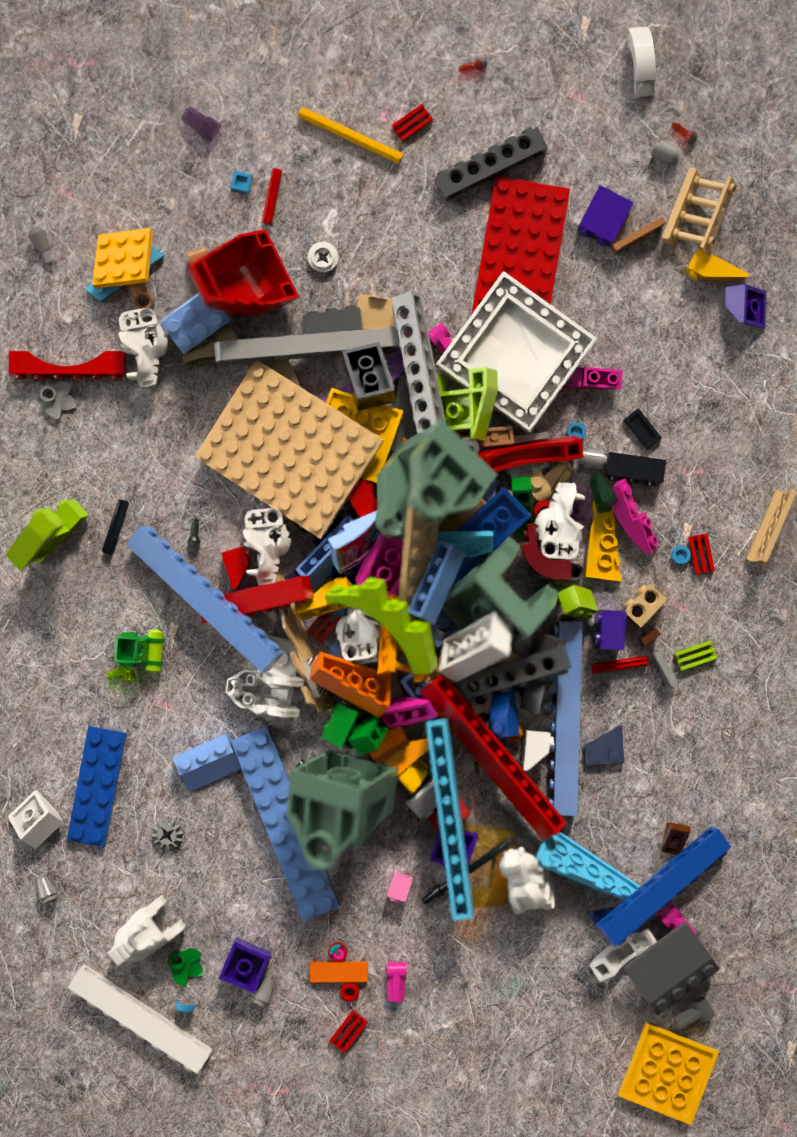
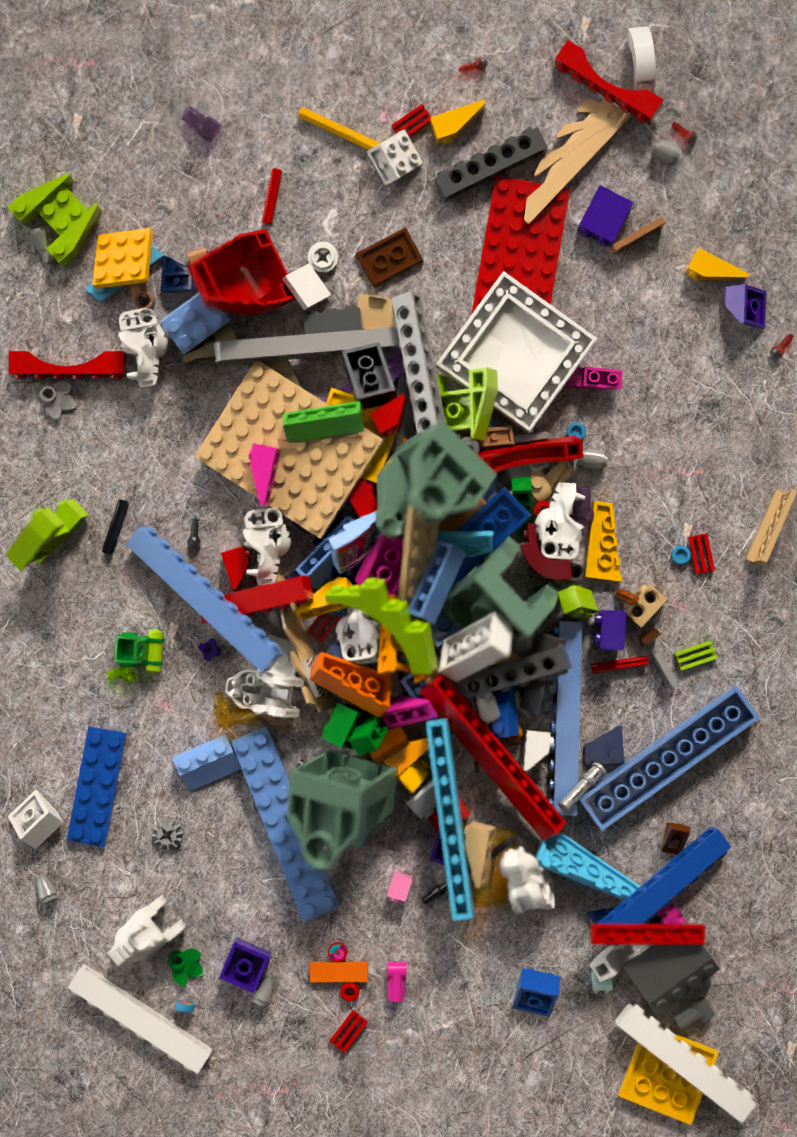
dark azure tile [230,171,253,195] -> none
dark pink piece [428,323,452,355] -> none
clear green slope [590,471,616,514] -> none
black brick [604,452,666,487] -> none
dark pink slope [612,479,658,555] -> none
black tile [623,408,662,450] -> none
tan fence [662,167,737,255] -> none
none -> lime wedge [7,173,102,268]
none -> dark blue wing [161,256,196,294]
none -> dark purple plate [199,638,221,661]
none -> clear yellow bracket [214,692,258,728]
none -> dark pink slope [249,443,281,507]
none -> white tile [282,264,331,311]
none -> bright green panel [283,401,364,443]
none -> reddish brown tile [355,227,424,288]
none -> white bracket [366,130,422,185]
none -> red slope [370,394,407,437]
none -> yellow slope [430,99,486,145]
none -> tan slope [464,821,496,888]
none -> light grey brick [476,692,500,723]
none -> blue slope [512,968,560,1017]
none -> tan animal [524,98,633,224]
none -> red arch [555,40,664,125]
none -> light grey pin [558,762,606,812]
none -> medium blue brick [579,686,760,831]
none -> red tile [590,924,705,945]
none -> light aqua tile [591,971,613,994]
none -> dark orange axle [615,589,639,605]
none -> white brick [615,1003,756,1123]
none -> clear red piece [771,333,794,359]

